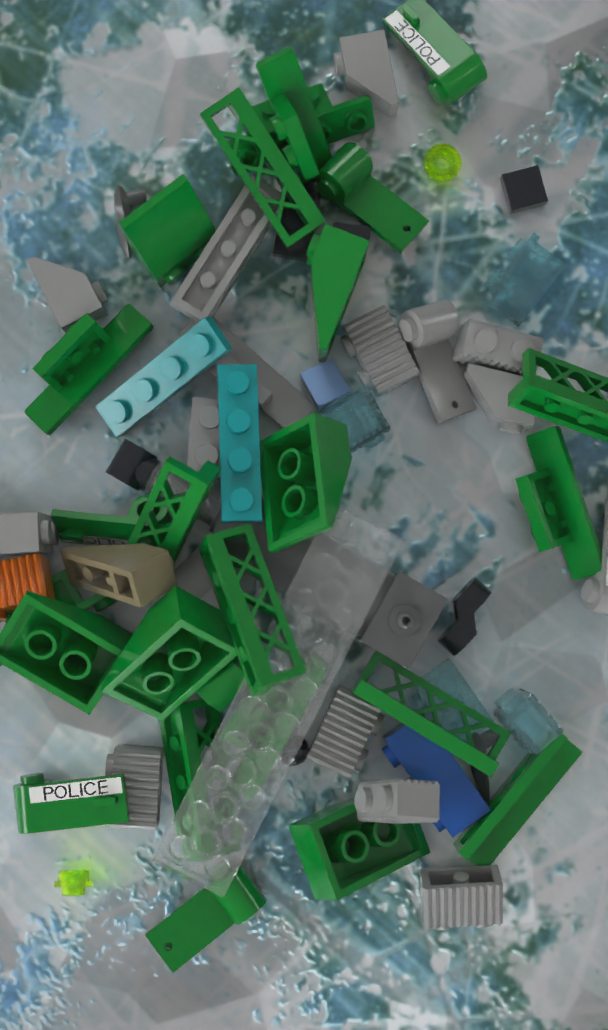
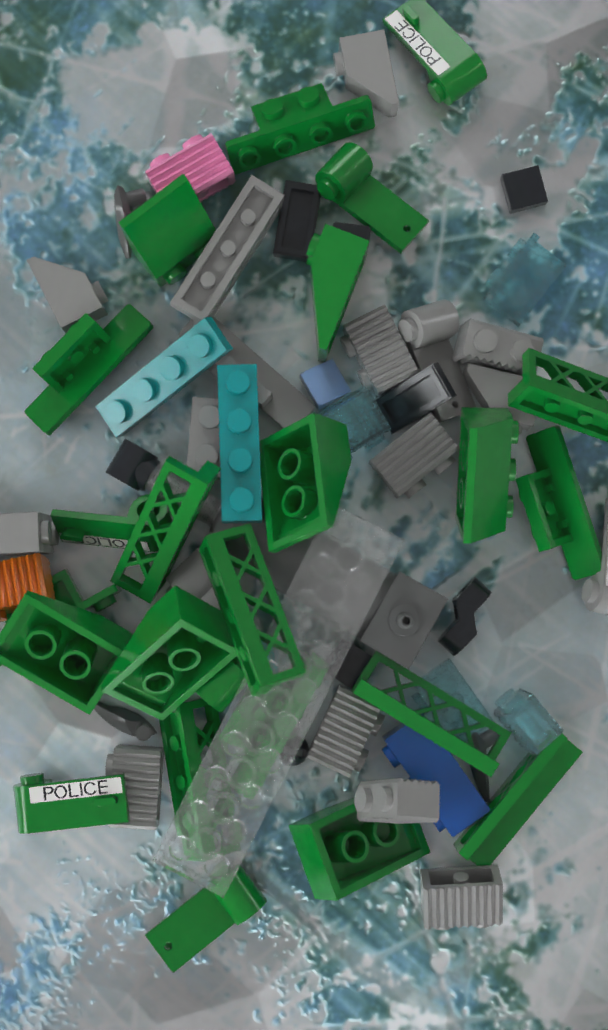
clear neon green plate [54,870,93,896] -> none
dark tan slope [60,543,178,608] -> none
green fence [200,87,326,248] -> none
green bracket [256,47,332,184] -> none
clear neon green plate [423,144,462,182] -> none
none -> dark grey bar [94,701,157,741]
none -> bright pink brick [145,133,236,202]
none -> black tile [325,637,372,689]
none -> light grey brick [369,413,459,499]
none -> black tile [373,362,457,434]
none -> green slope [455,407,519,544]

